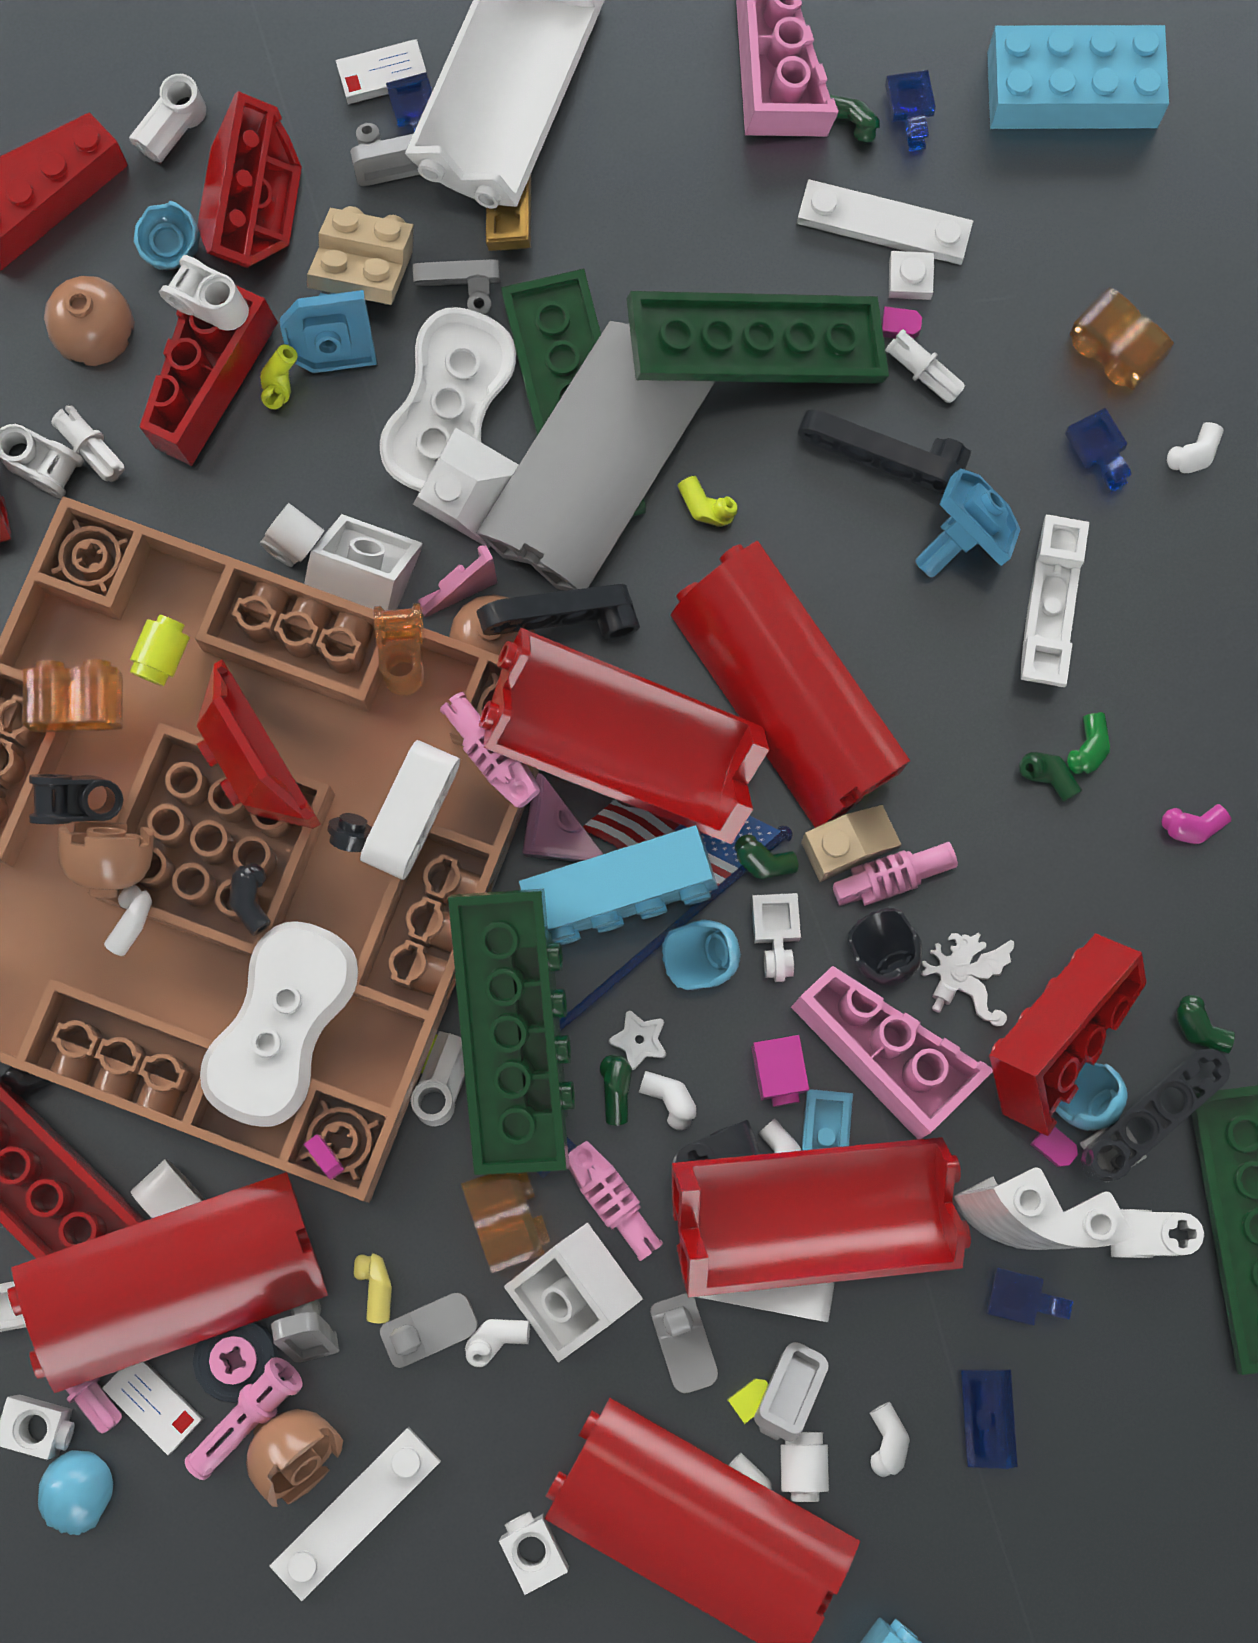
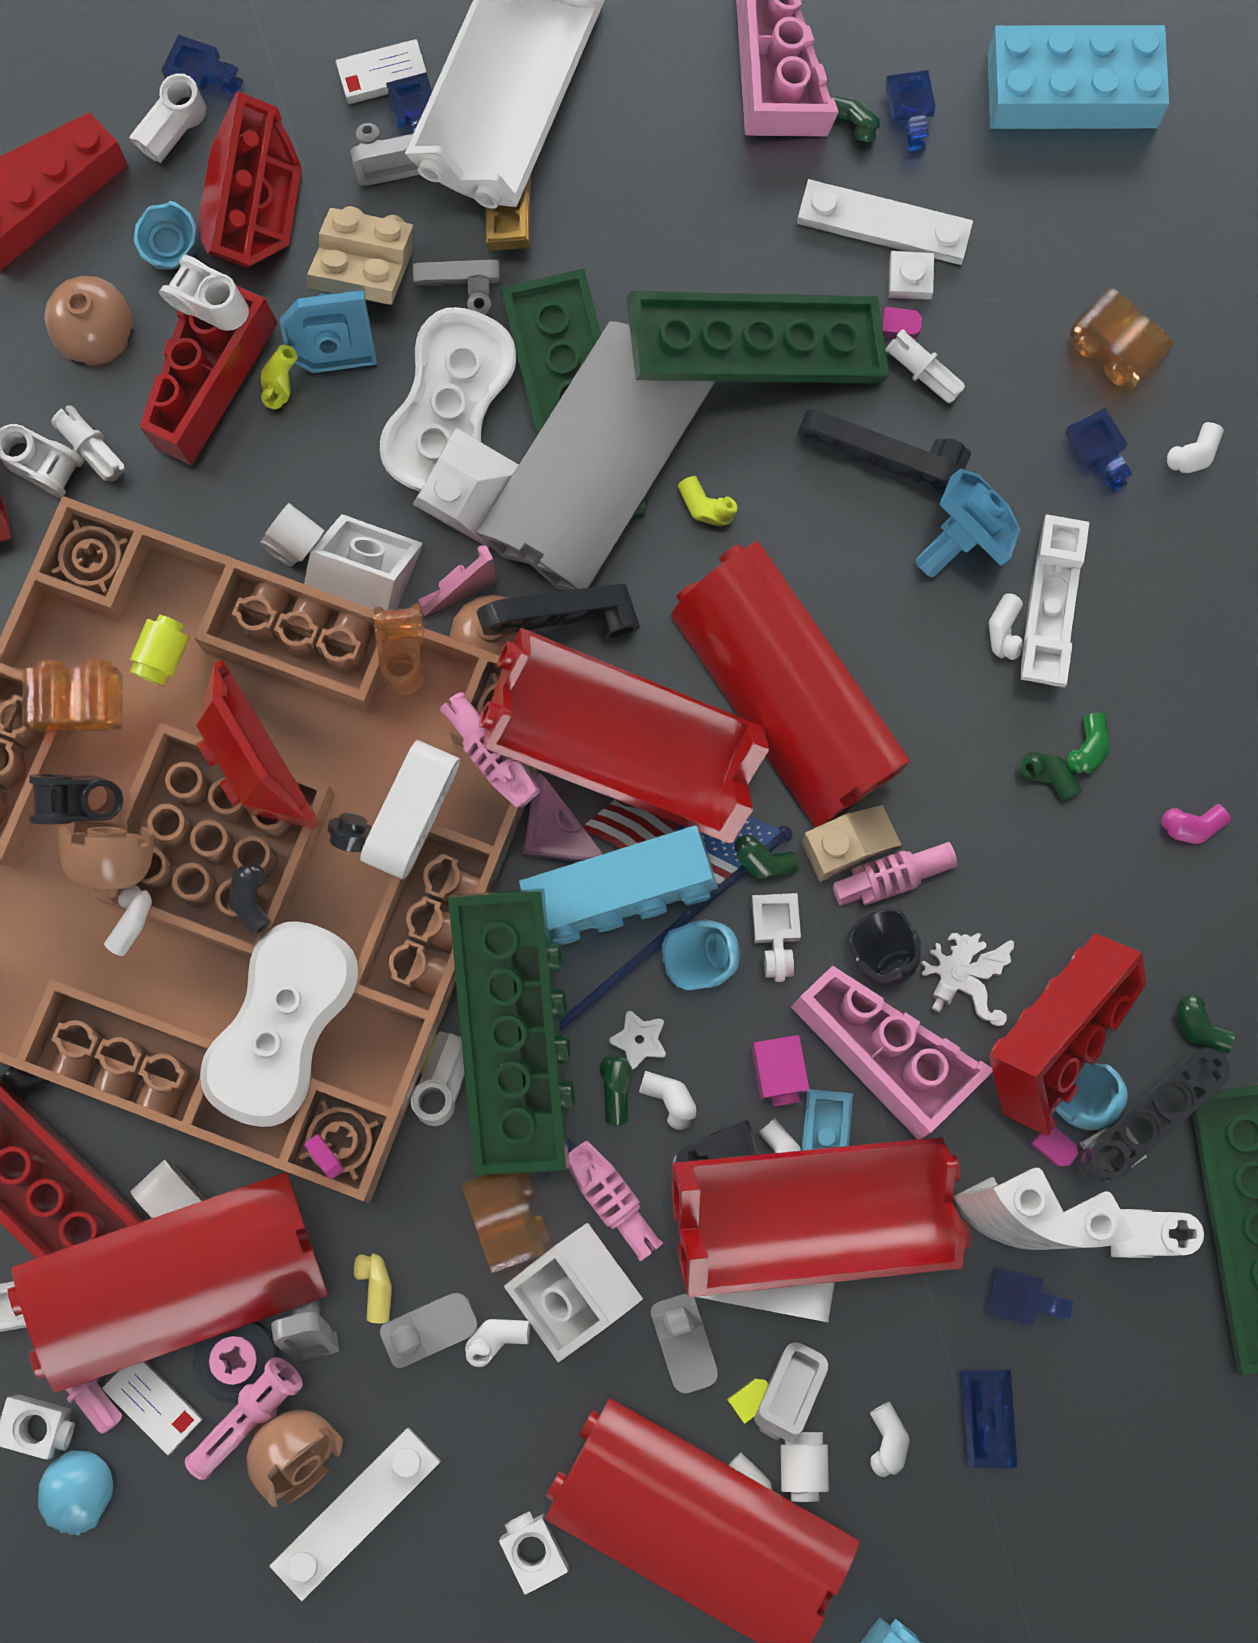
none -> clear blue plate [161,34,243,95]
none -> white arm [988,593,1023,660]

